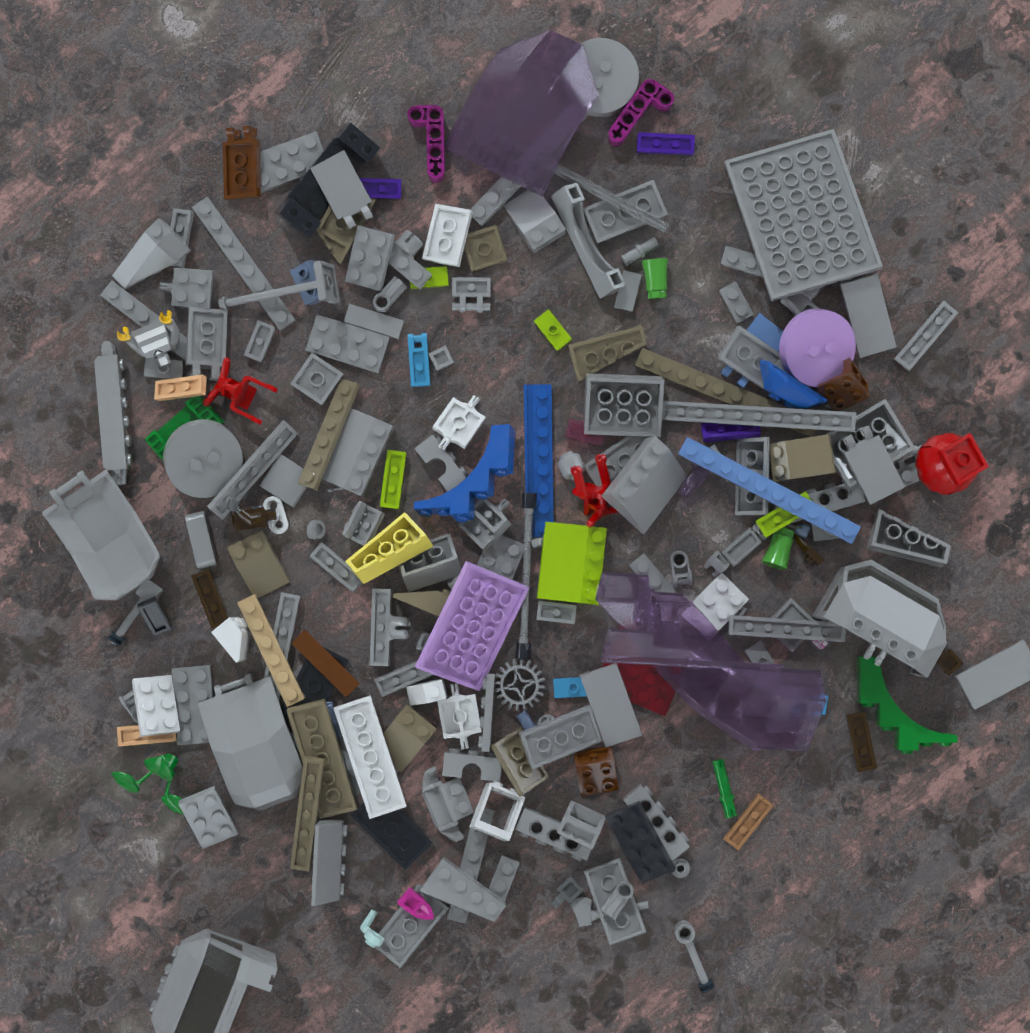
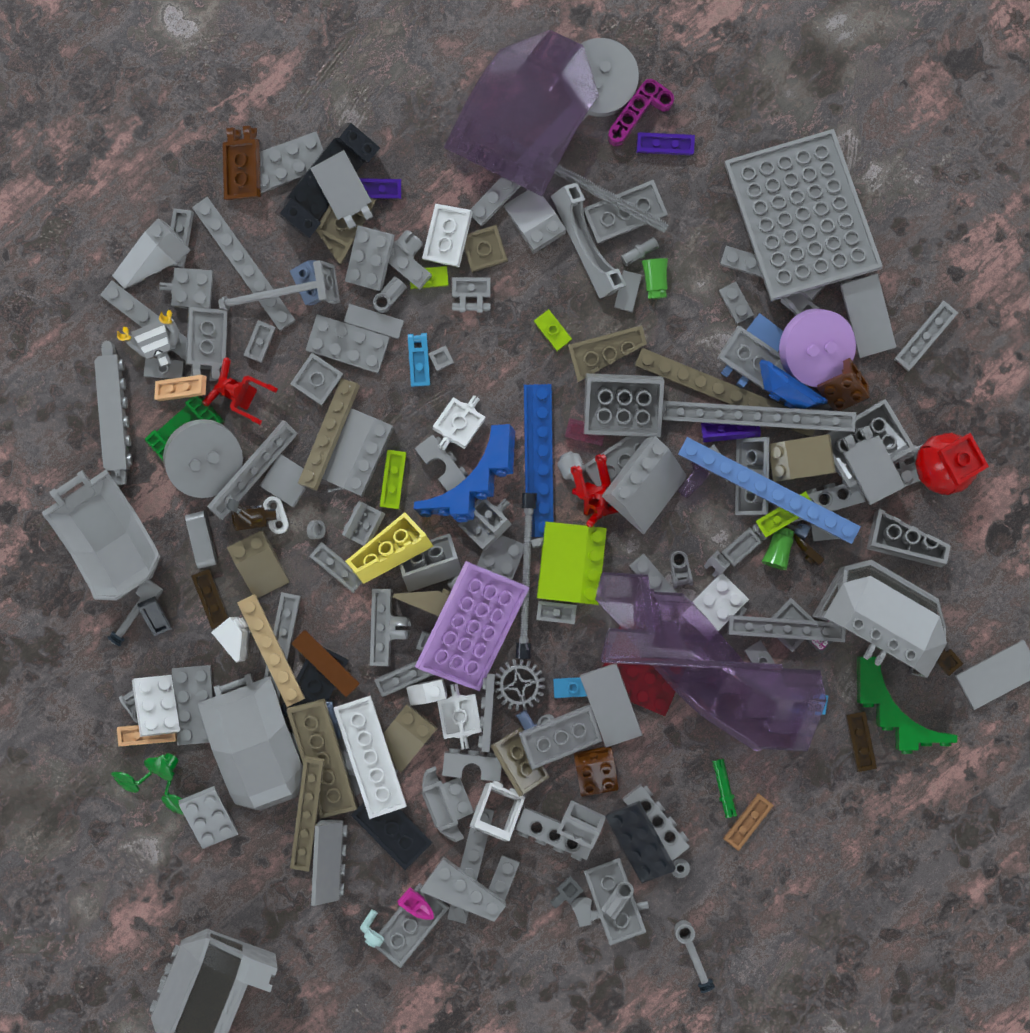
magenta beam [407,105,445,183] -> none

